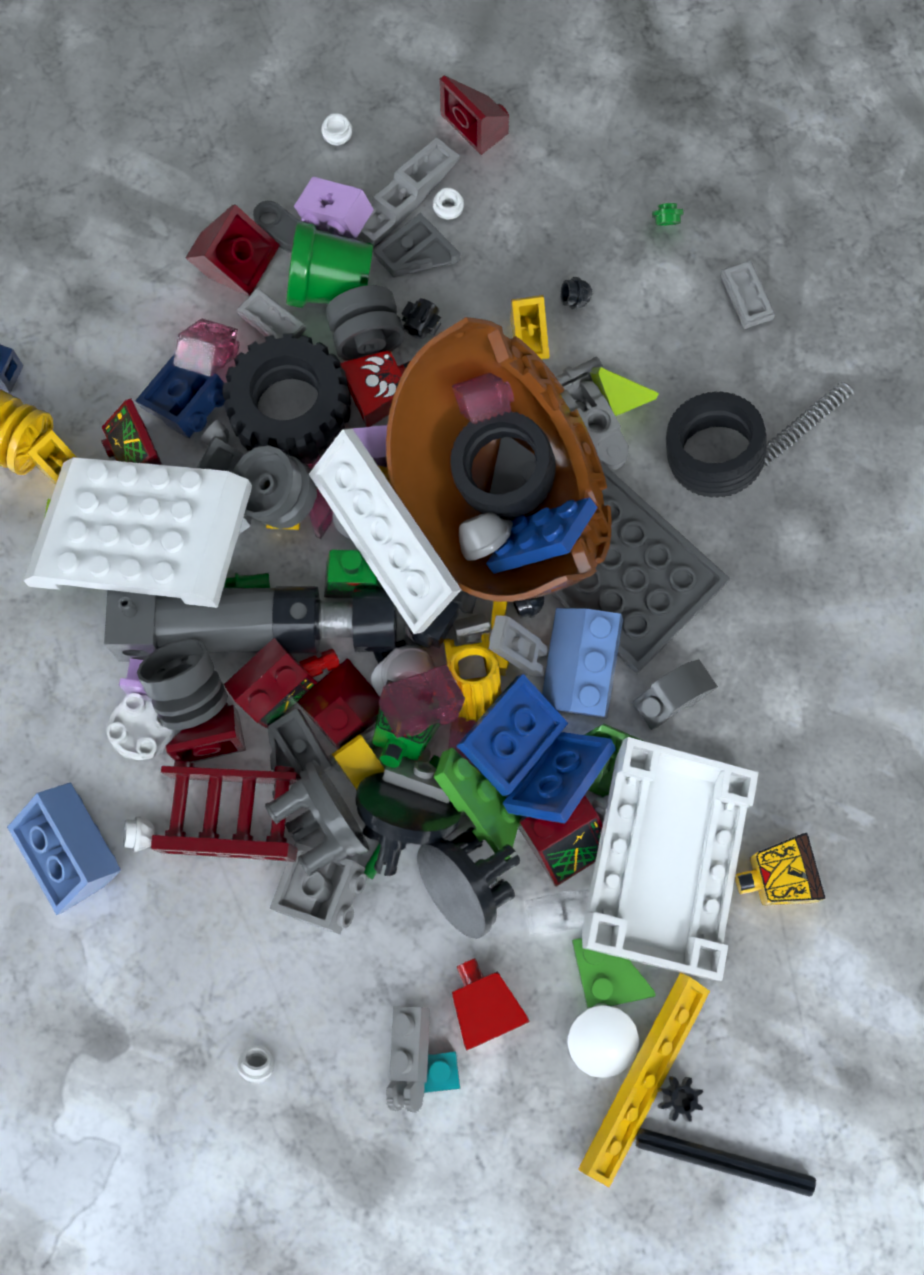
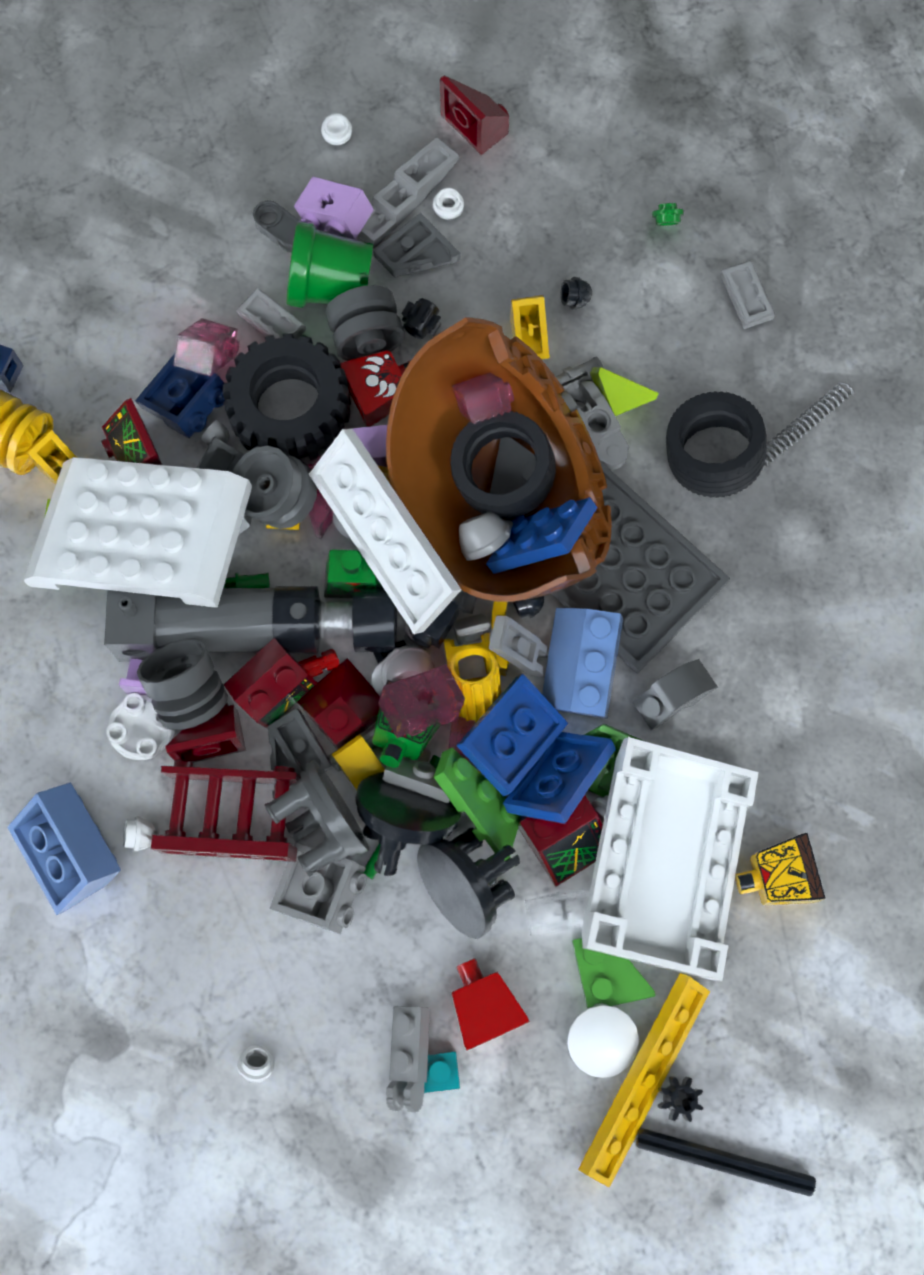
dark red slope [185,204,280,296] -> none

